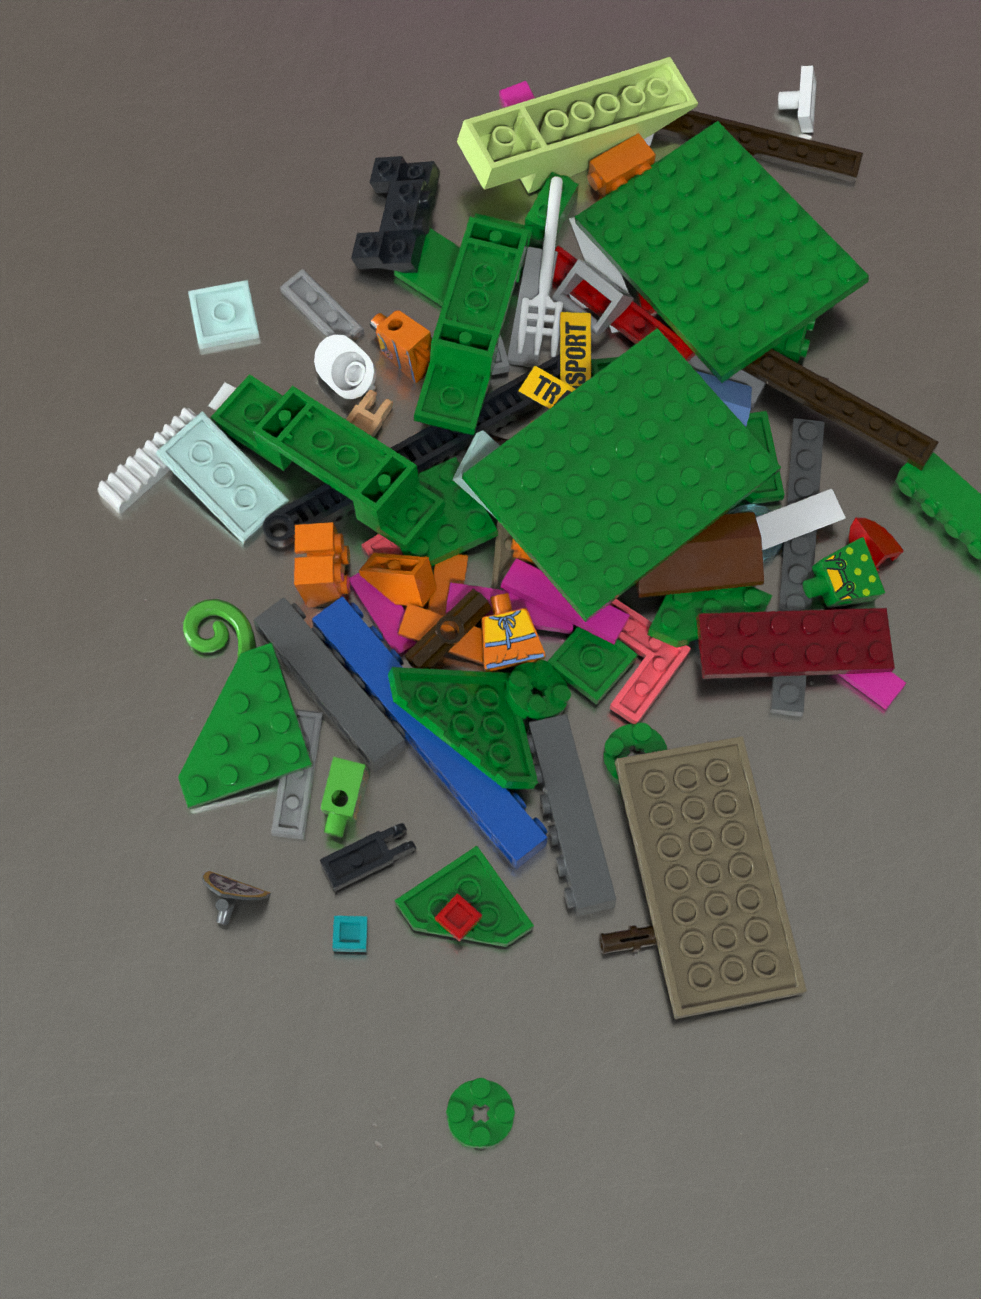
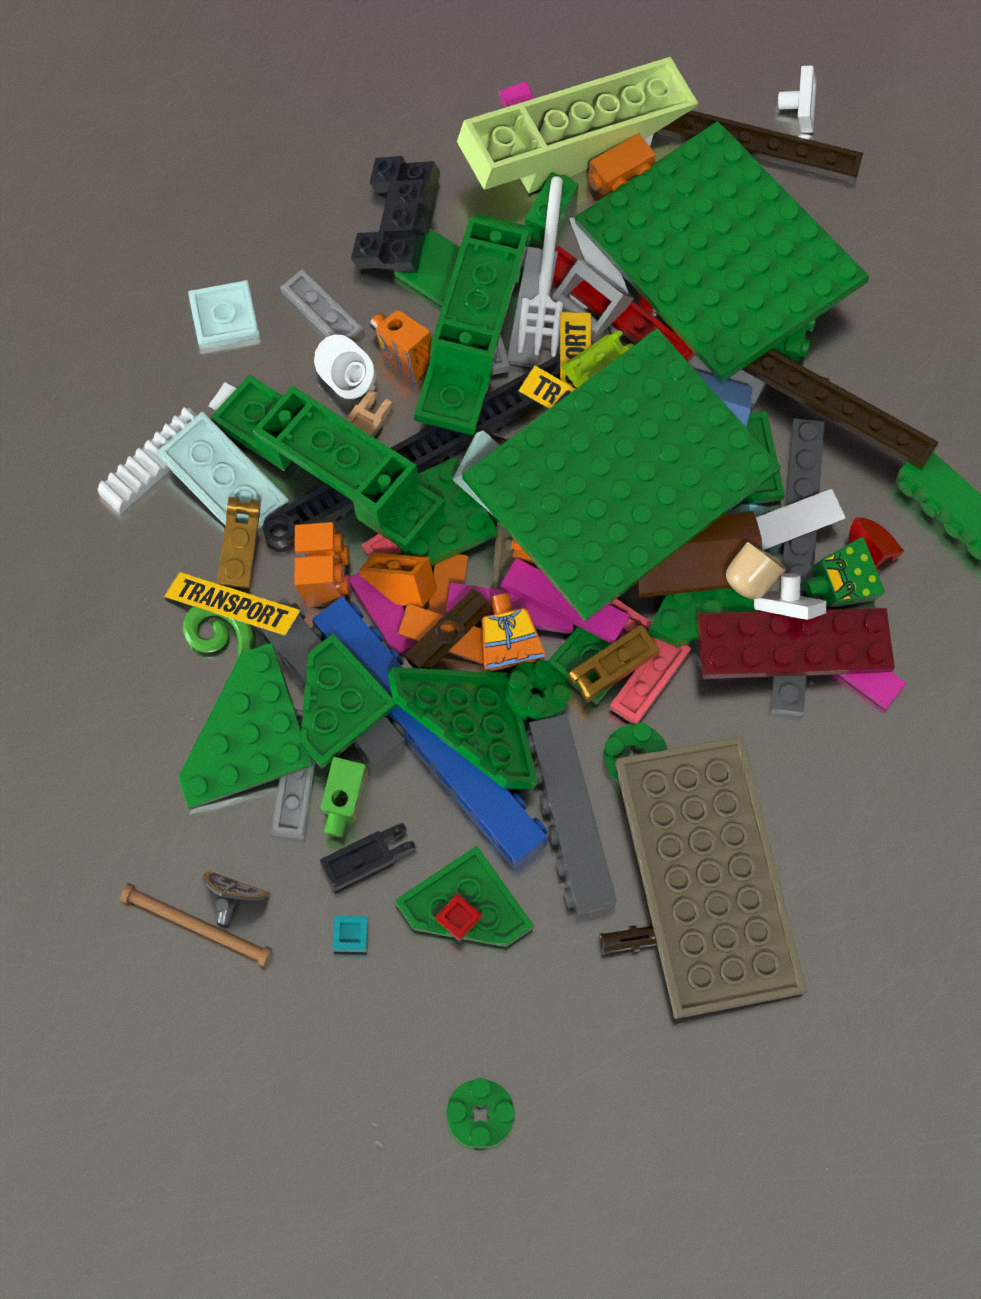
none -> medium nougat bar [120,883,273,967]
none -> yellow sticker [164,572,300,635]
none -> pearl gold plate [217,497,261,589]
none -> green plate [300,634,397,769]
none -> lime hinge [561,330,634,388]
none -> pearl gold plate [567,625,660,702]
none -> tan helmet [726,542,786,599]
none -> white tile [754,573,826,620]

